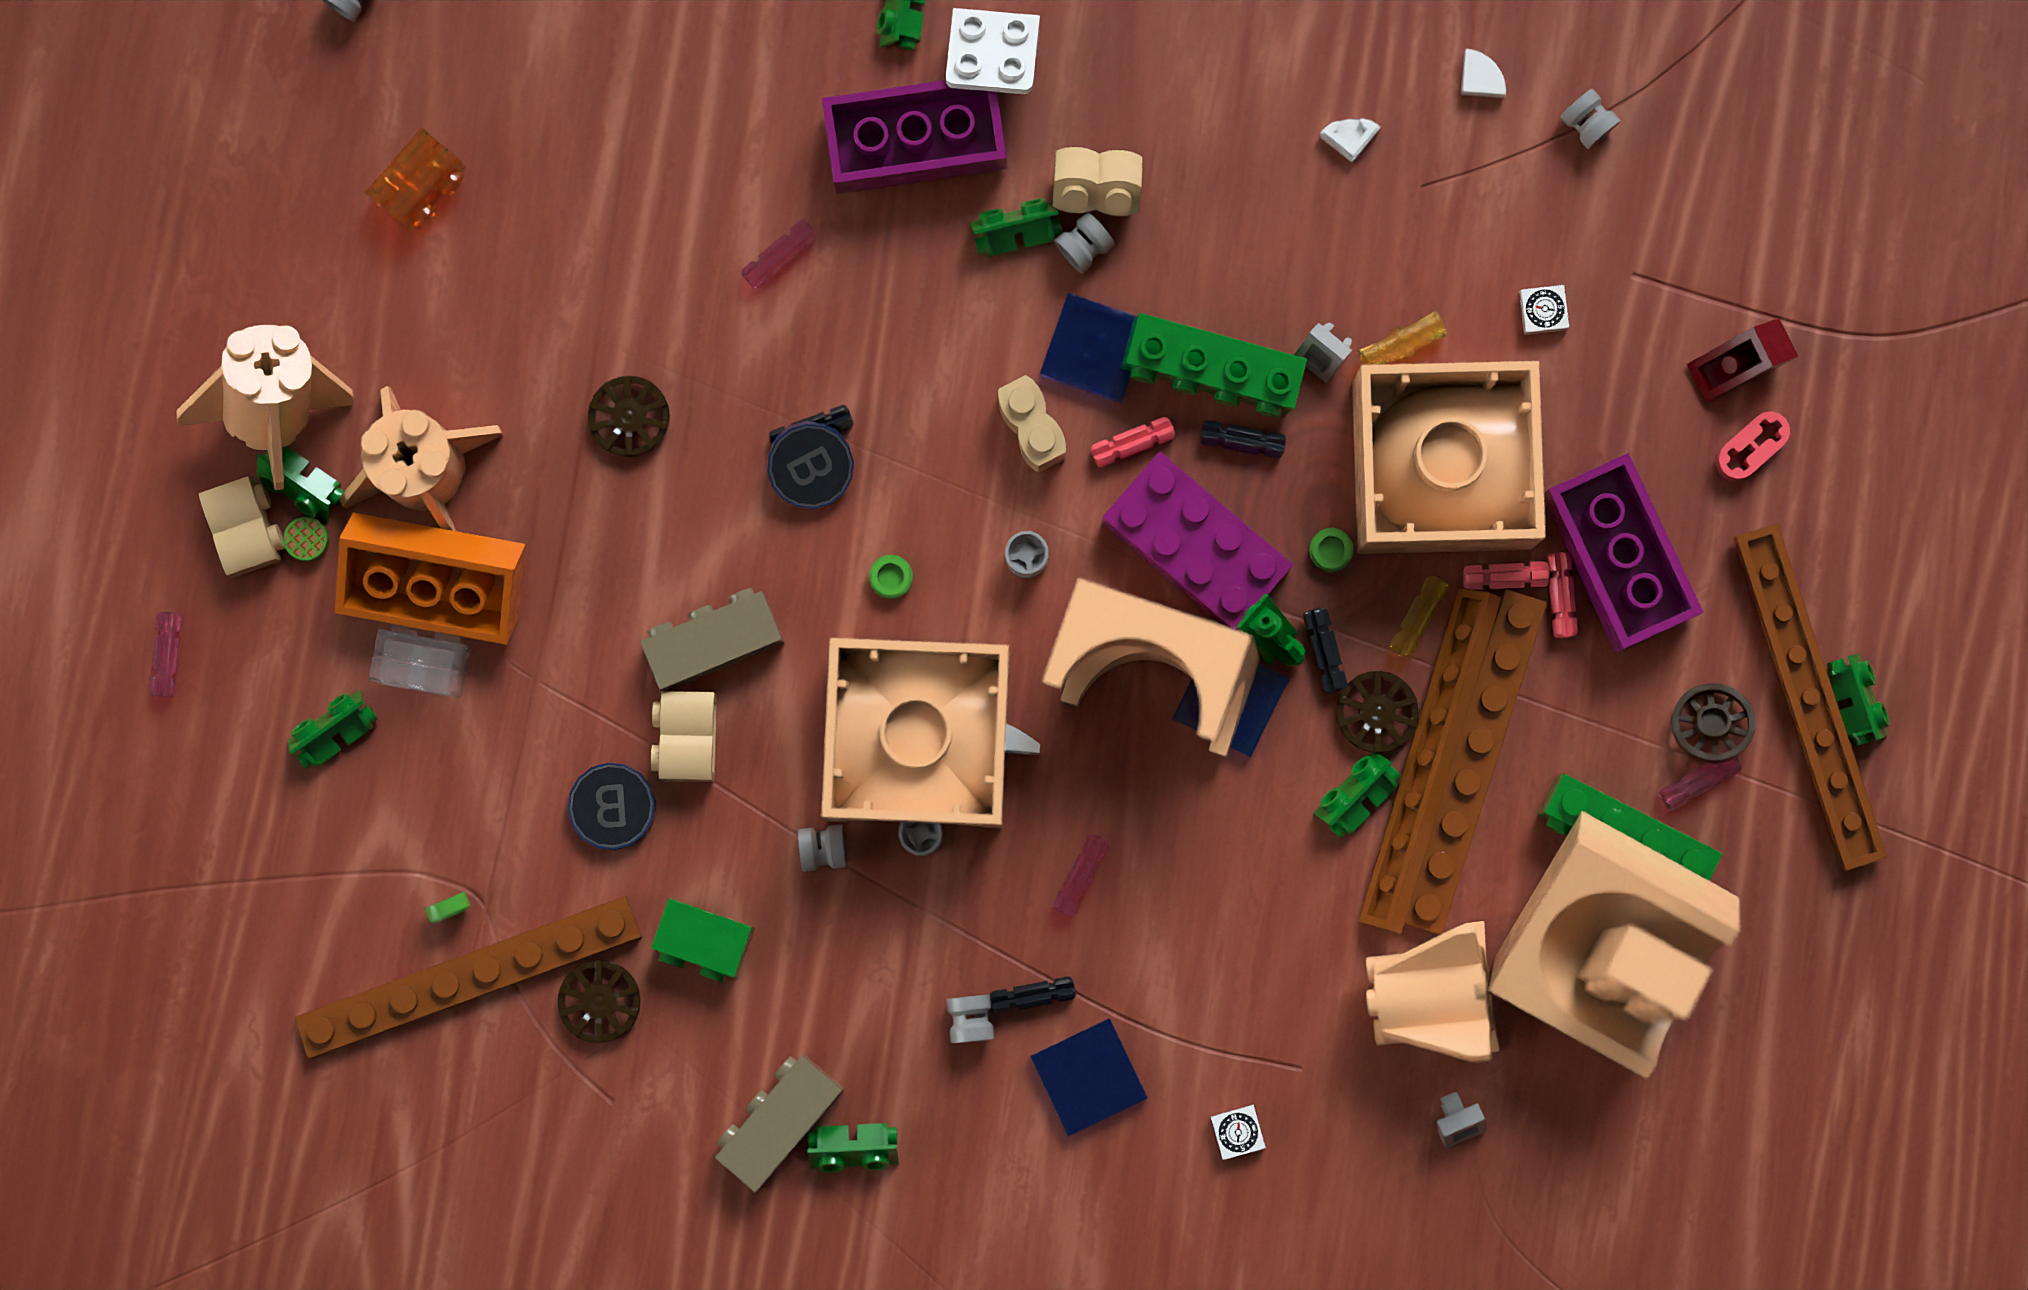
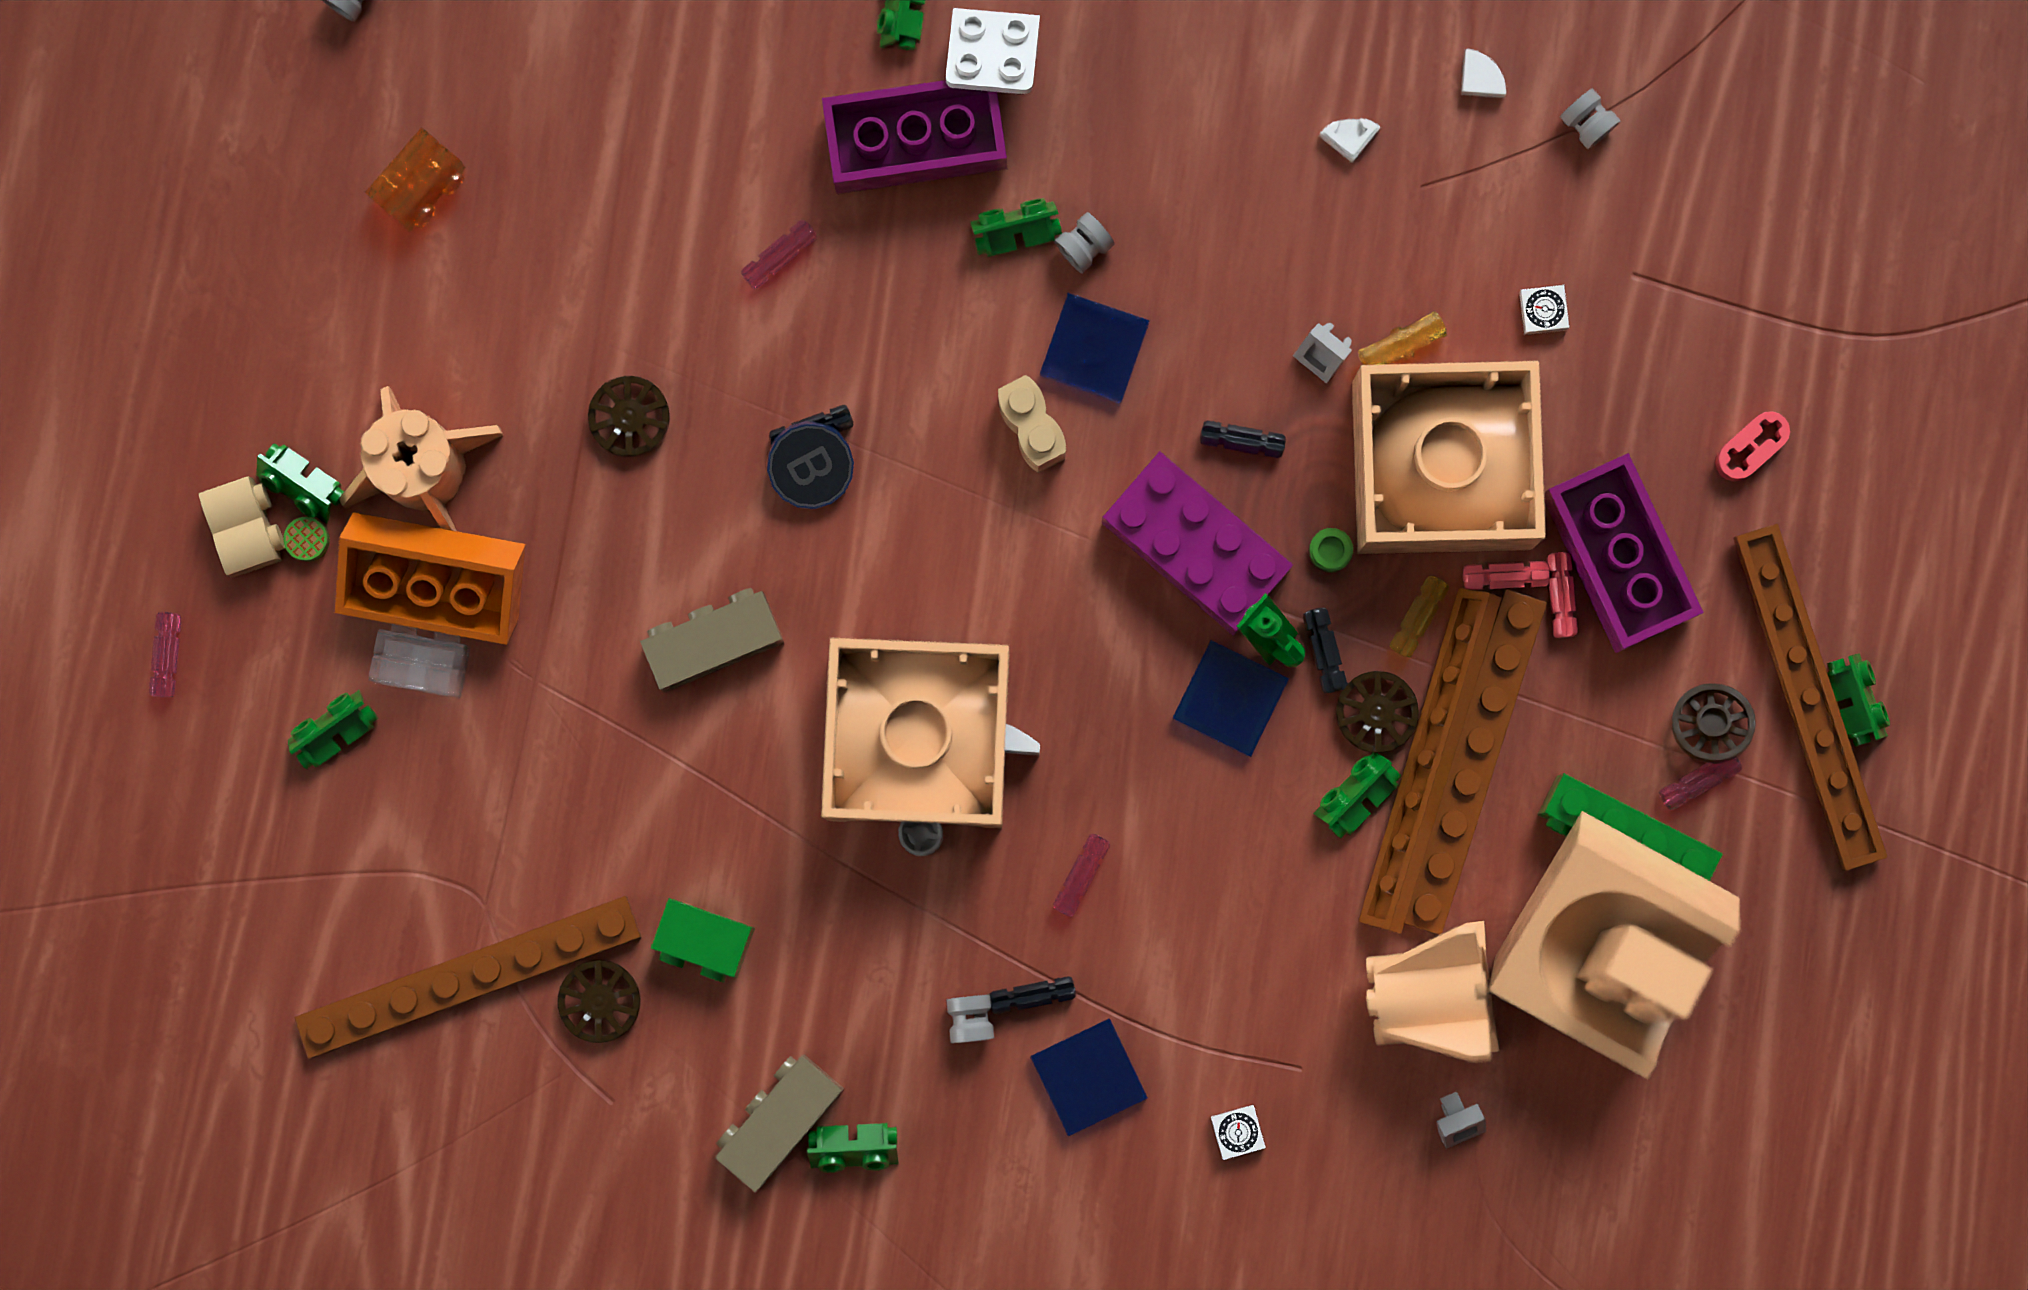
light nougat brick [176,325,354,490] -> none
bright green tile [424,891,471,923] -> none
black tile [568,763,656,850] -> none
tan brick [651,691,717,782] -> none
light grey wheel [798,824,847,872] -> none
bright green tile [869,555,913,600] -> none
light grey wheel [1005,531,1048,579] -> none
light nougat piece [1043,579,1261,758] -> none
tan brick [1053,147,1142,216] -> none
coral axle [1091,417,1175,467] -> none
green brick [1121,312,1307,418] -> none
dark red slope [1687,318,1799,402] -> none

